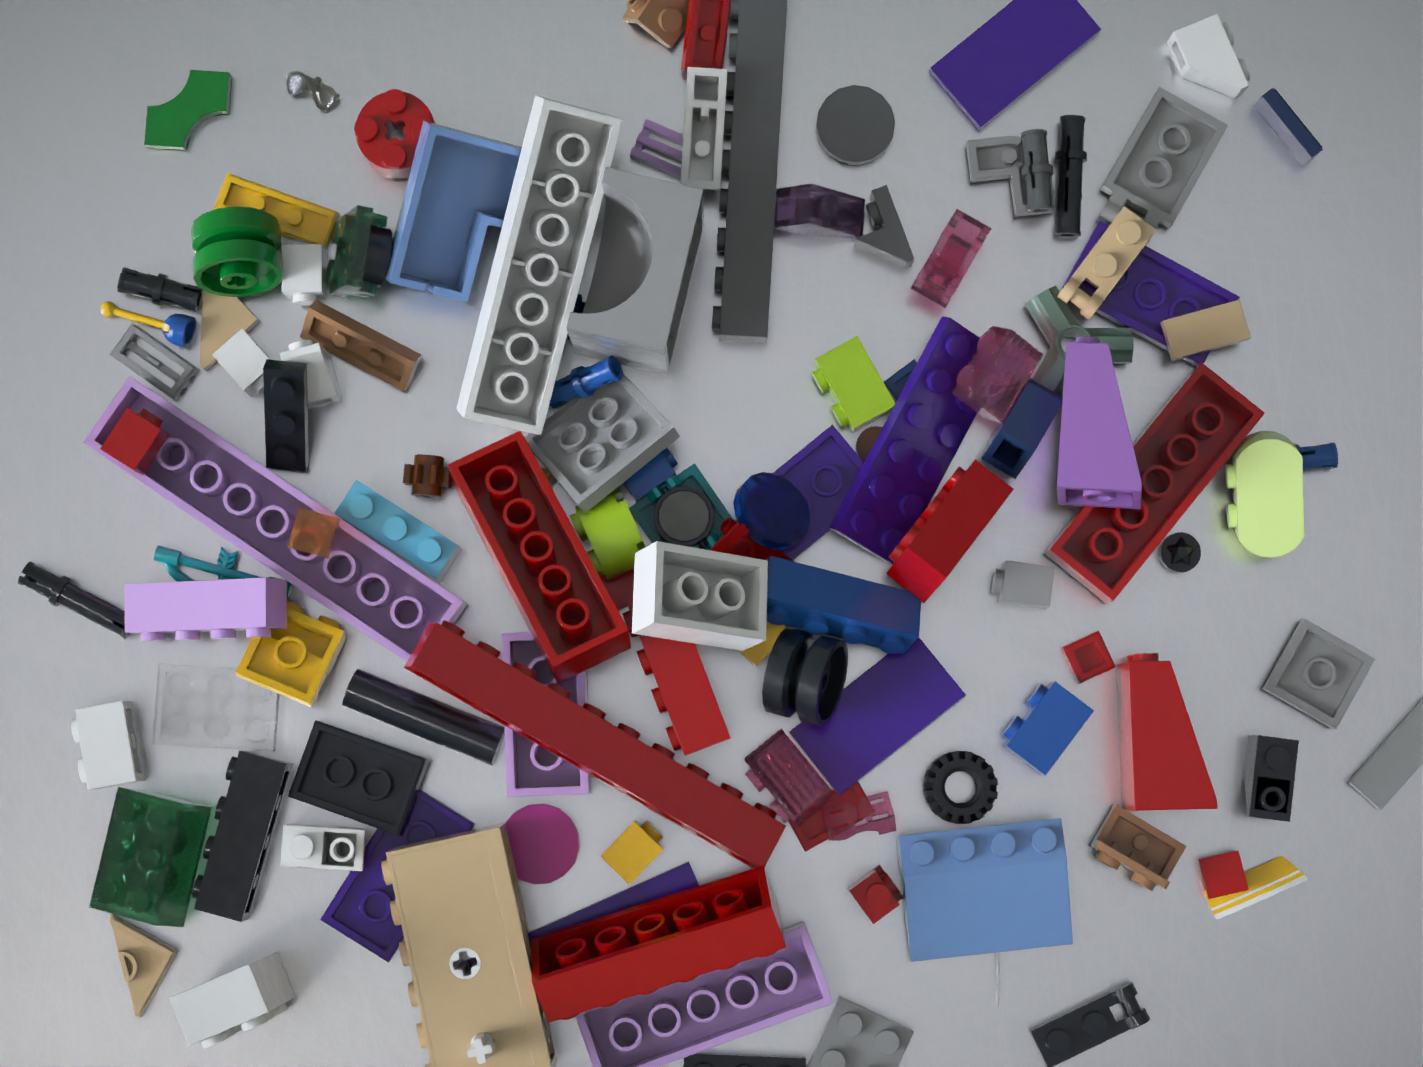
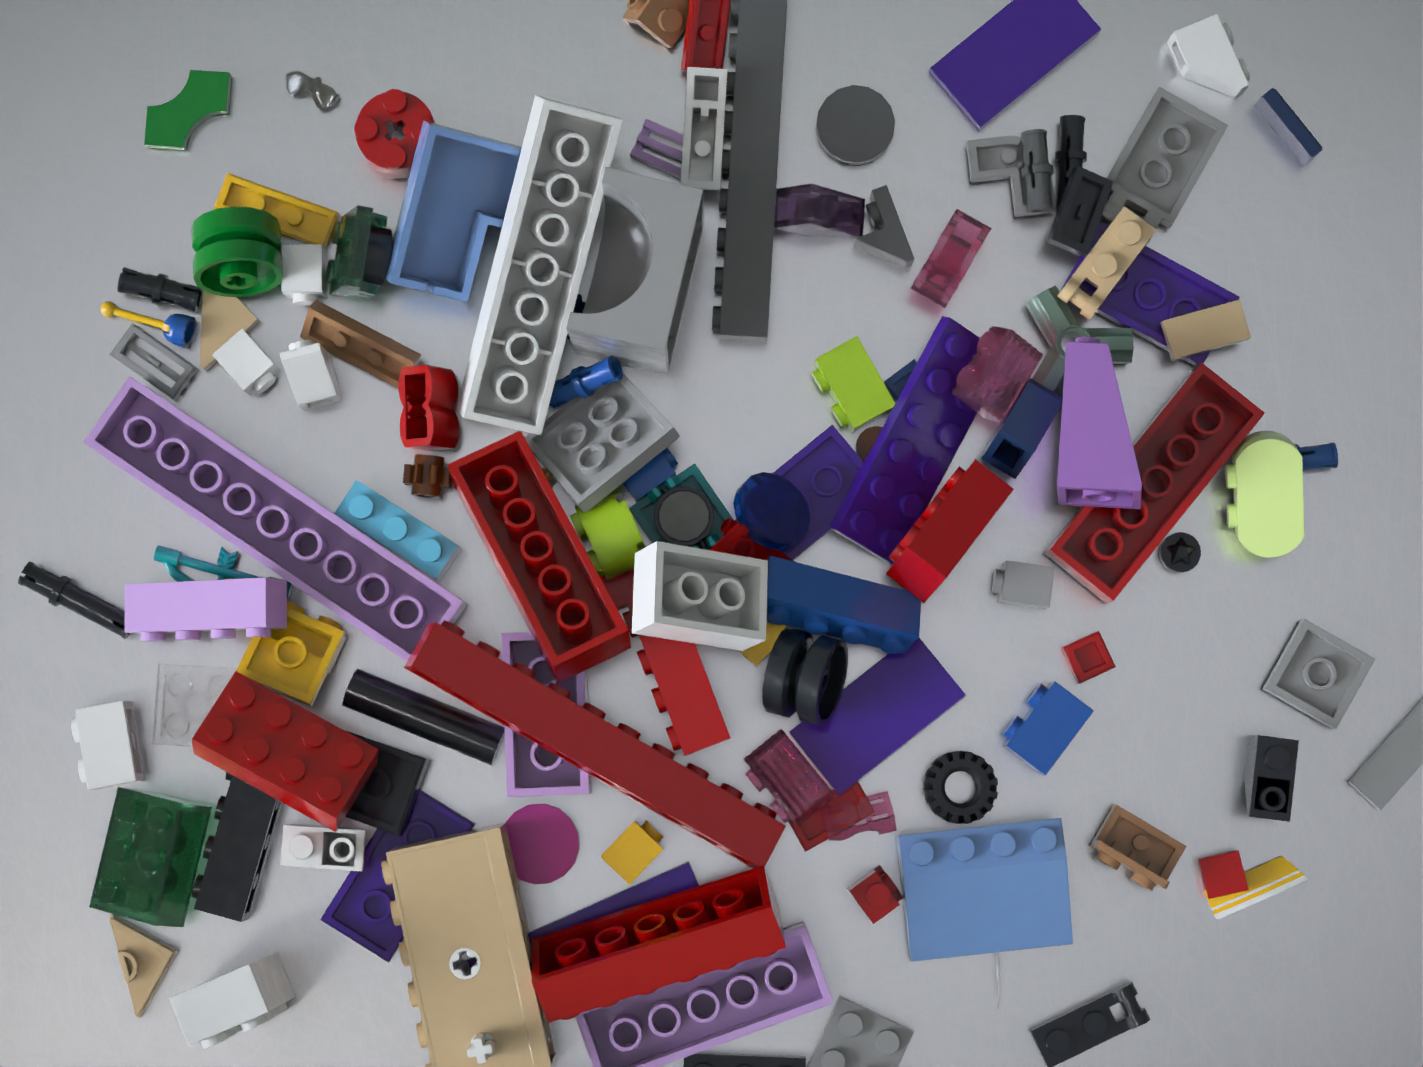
red brick [100,408,170,475] -> none
black plate [263,359,309,472] -> none
clear orange plate [287,507,340,559] -> none
red slope [1117,653,1218,811] -> none
none -> red brick [192,671,379,832]
none -> red brick [398,365,459,451]
none -> black plate [1047,166,1114,257]

